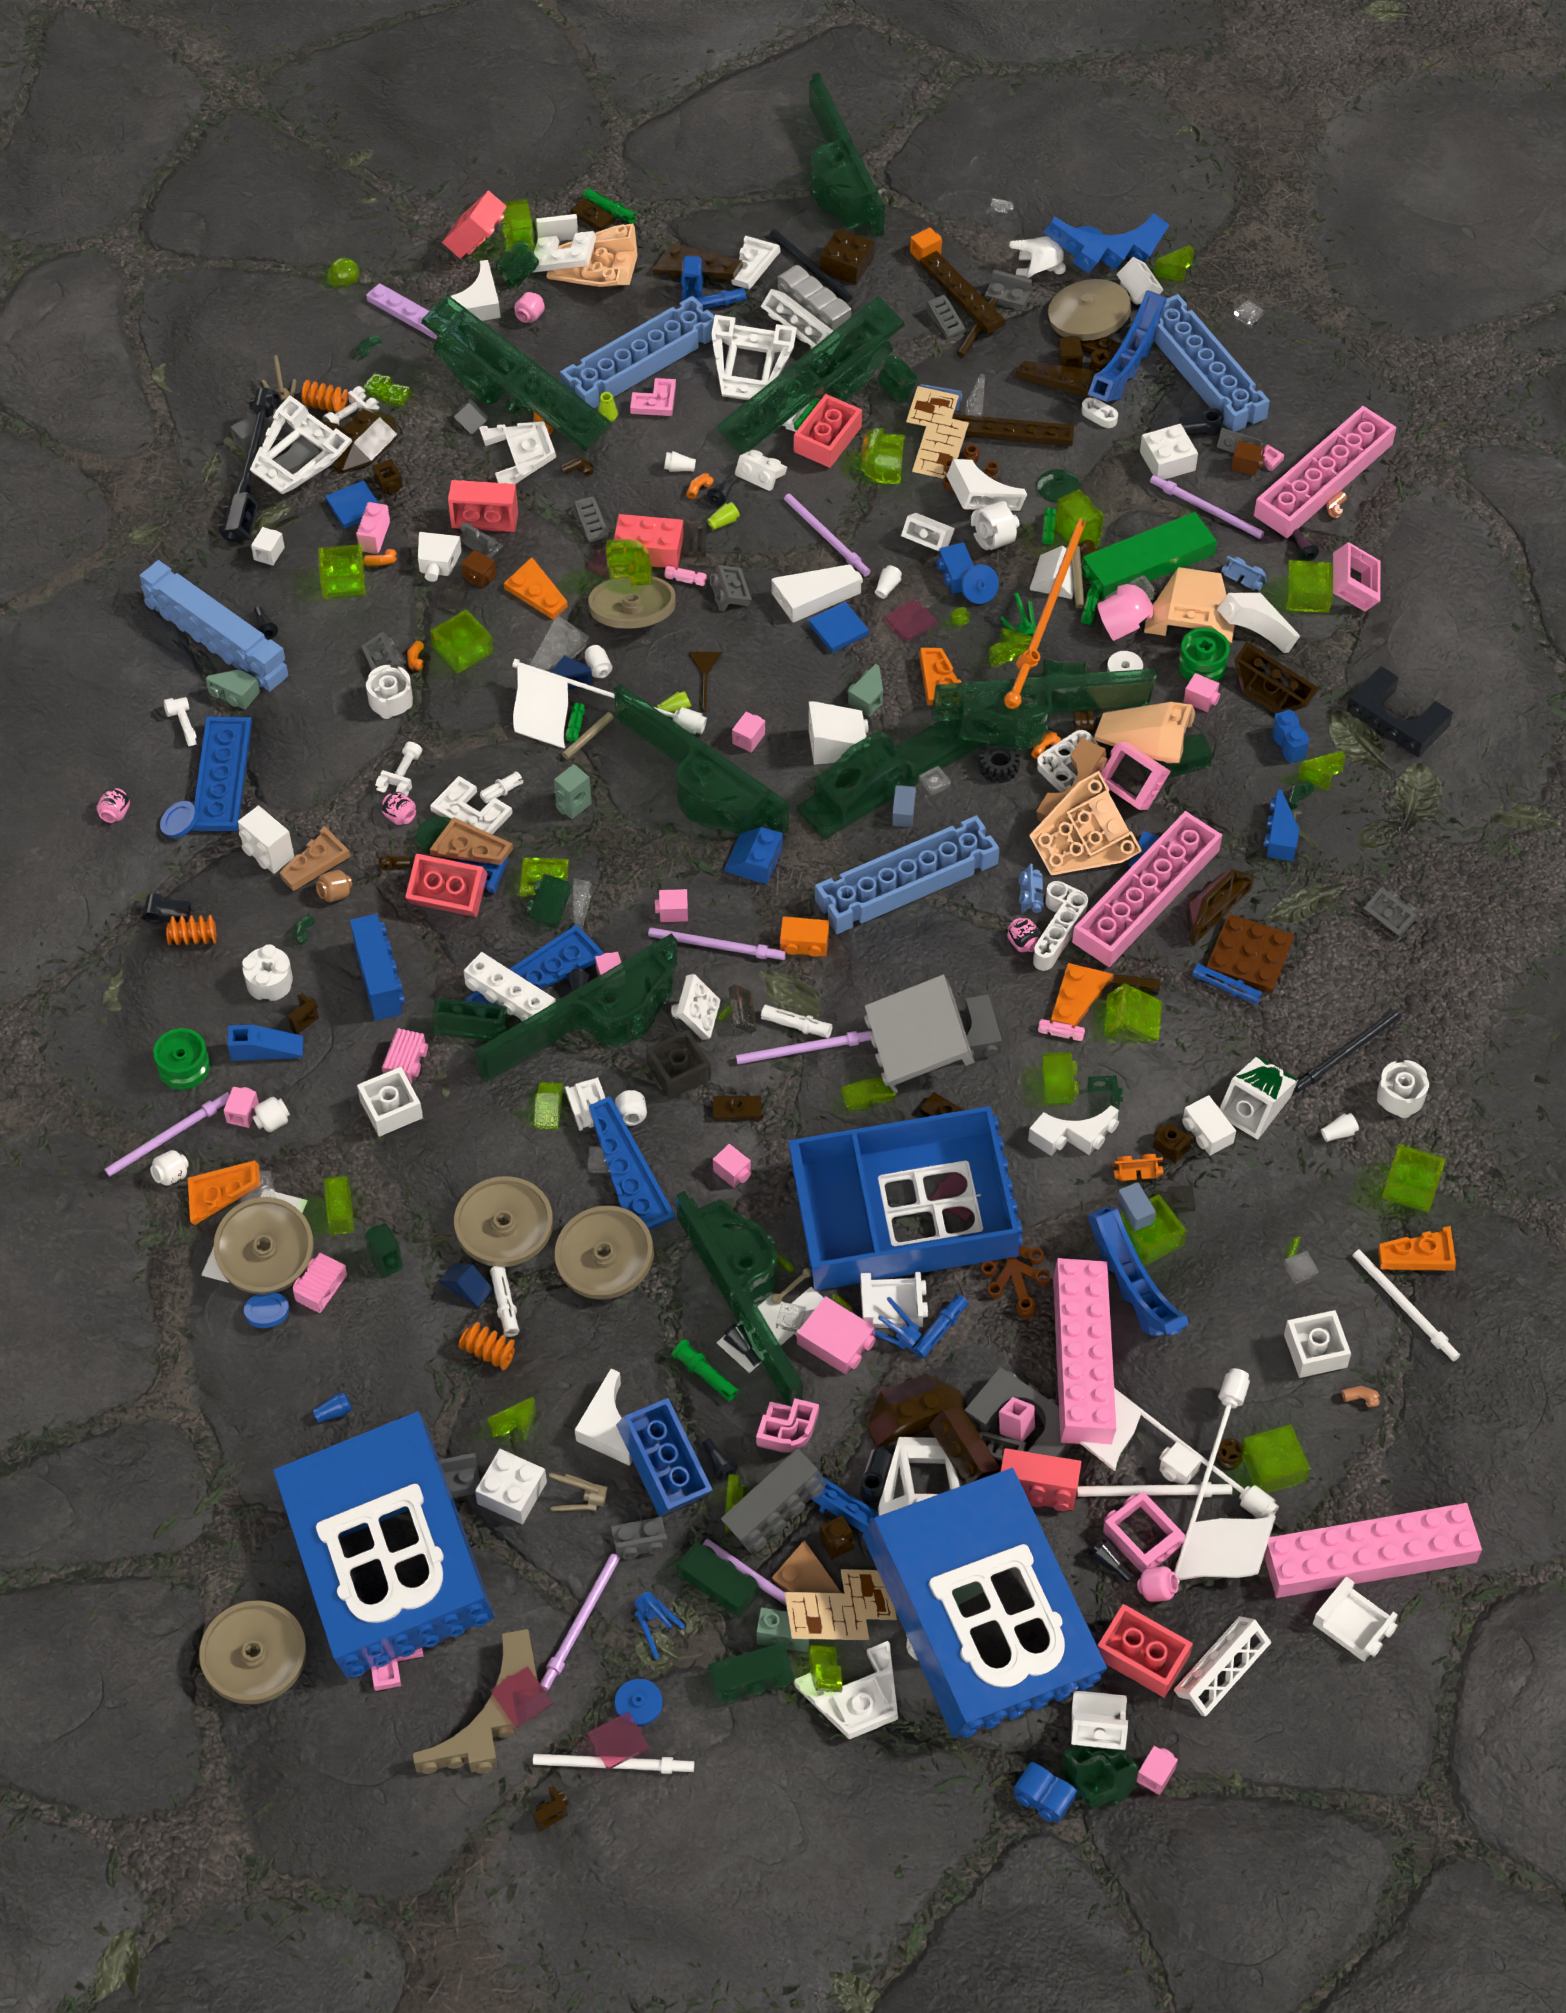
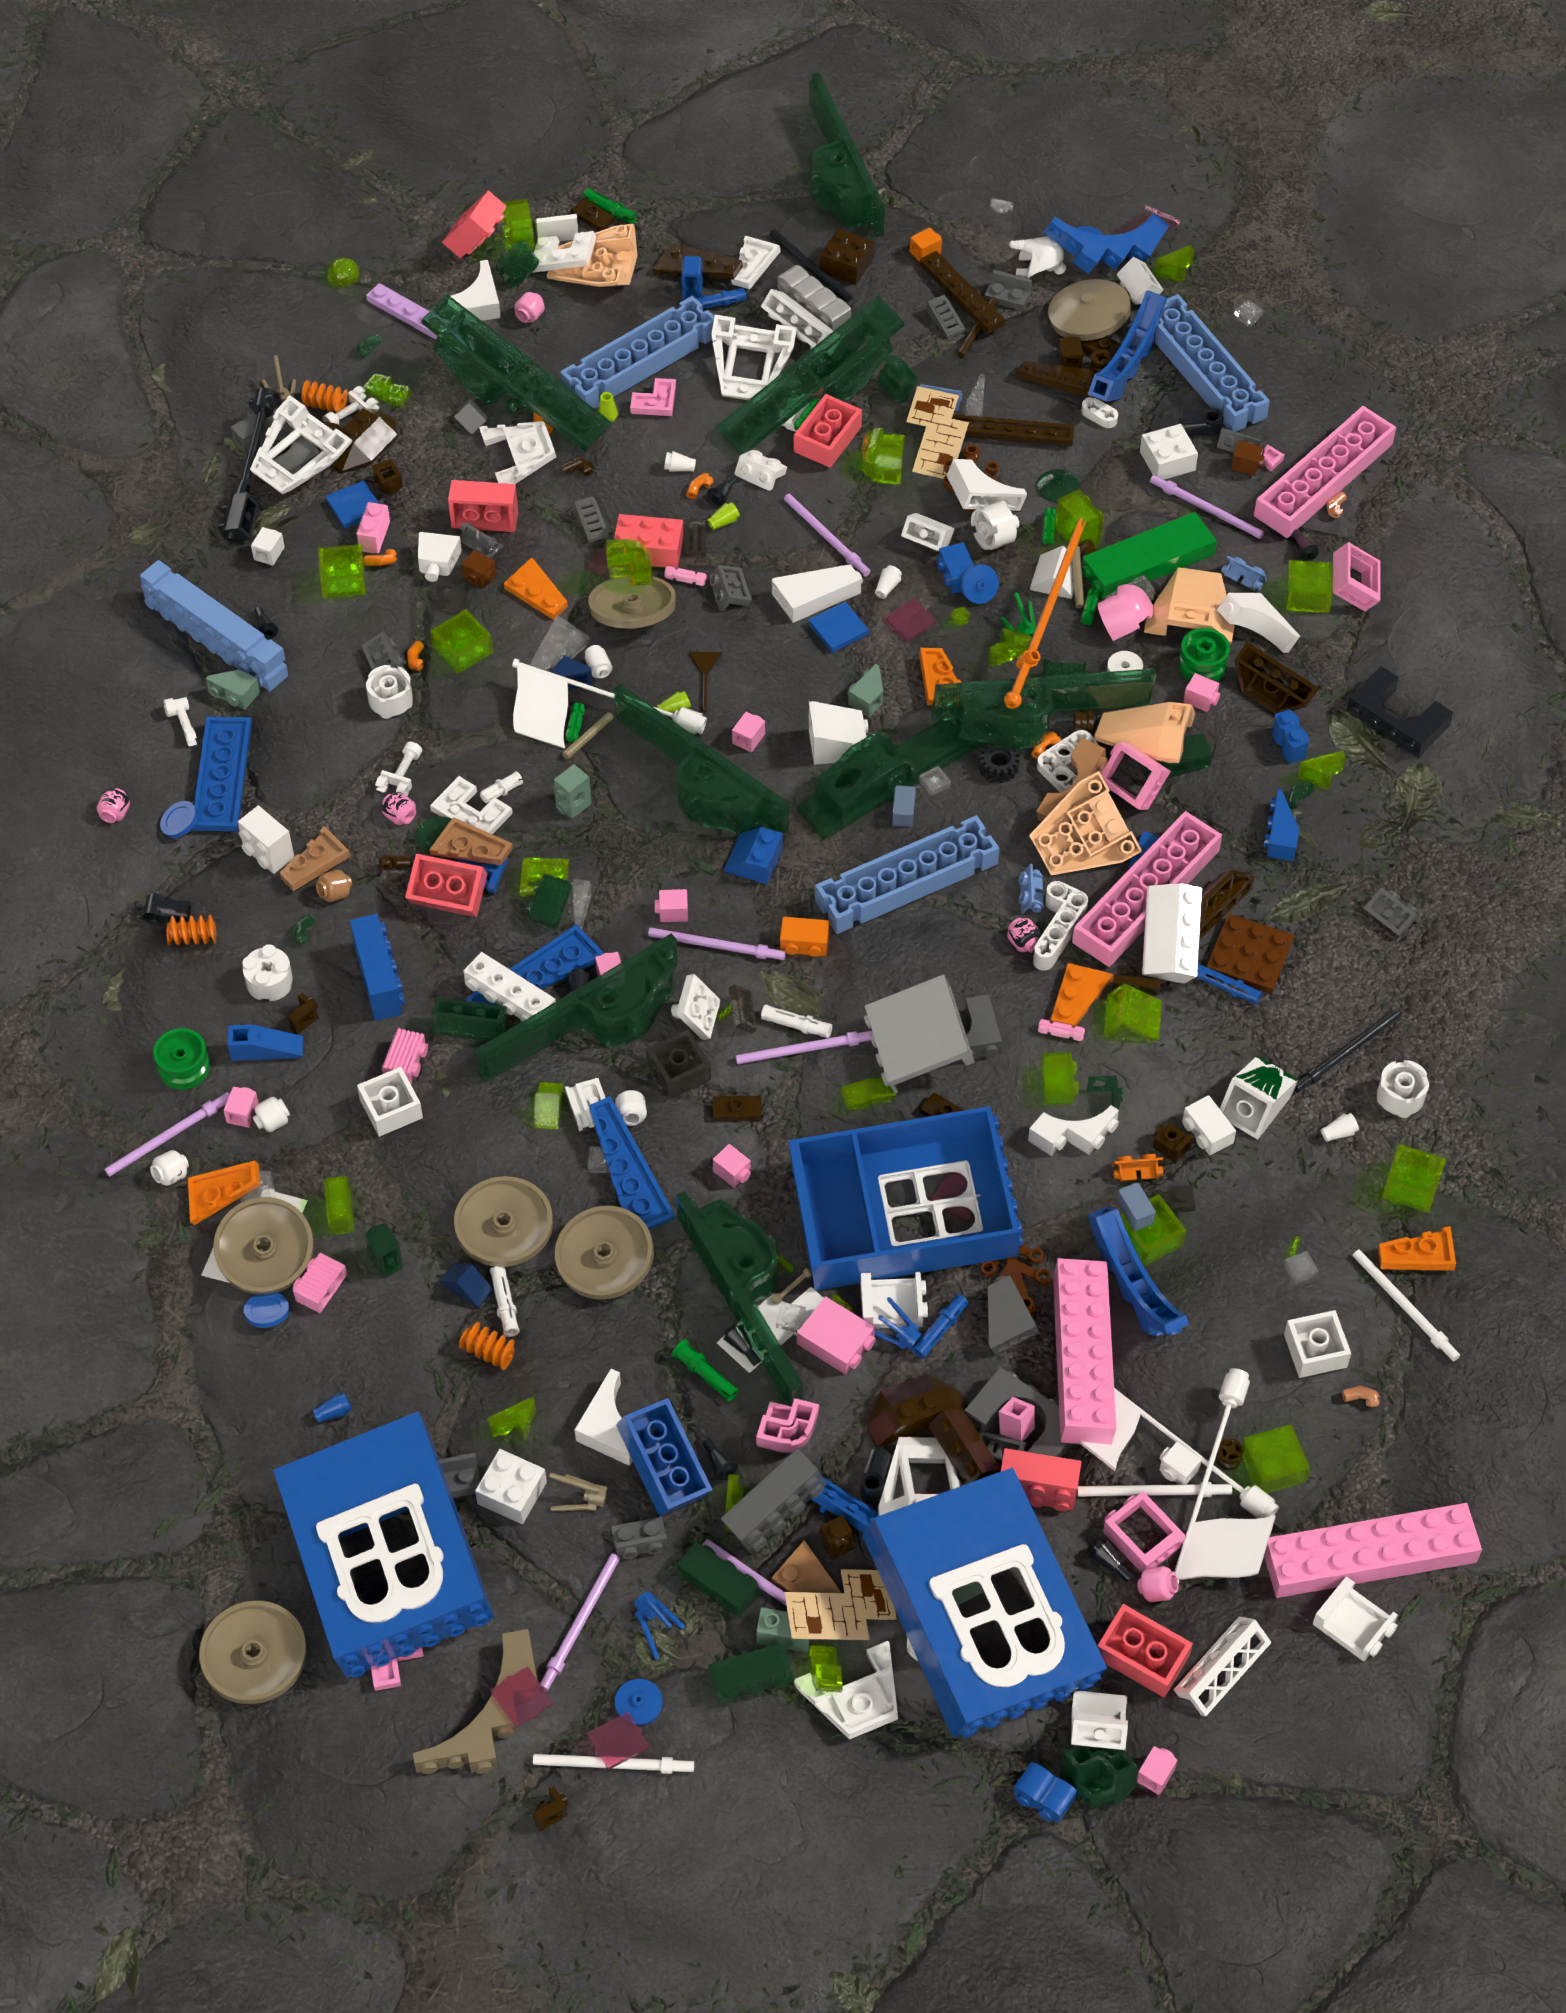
none -> dark grey slope [988,1275,1040,1356]
none -> white slope [1142,883,1202,984]
none -> clear pink piece [1144,205,1180,224]

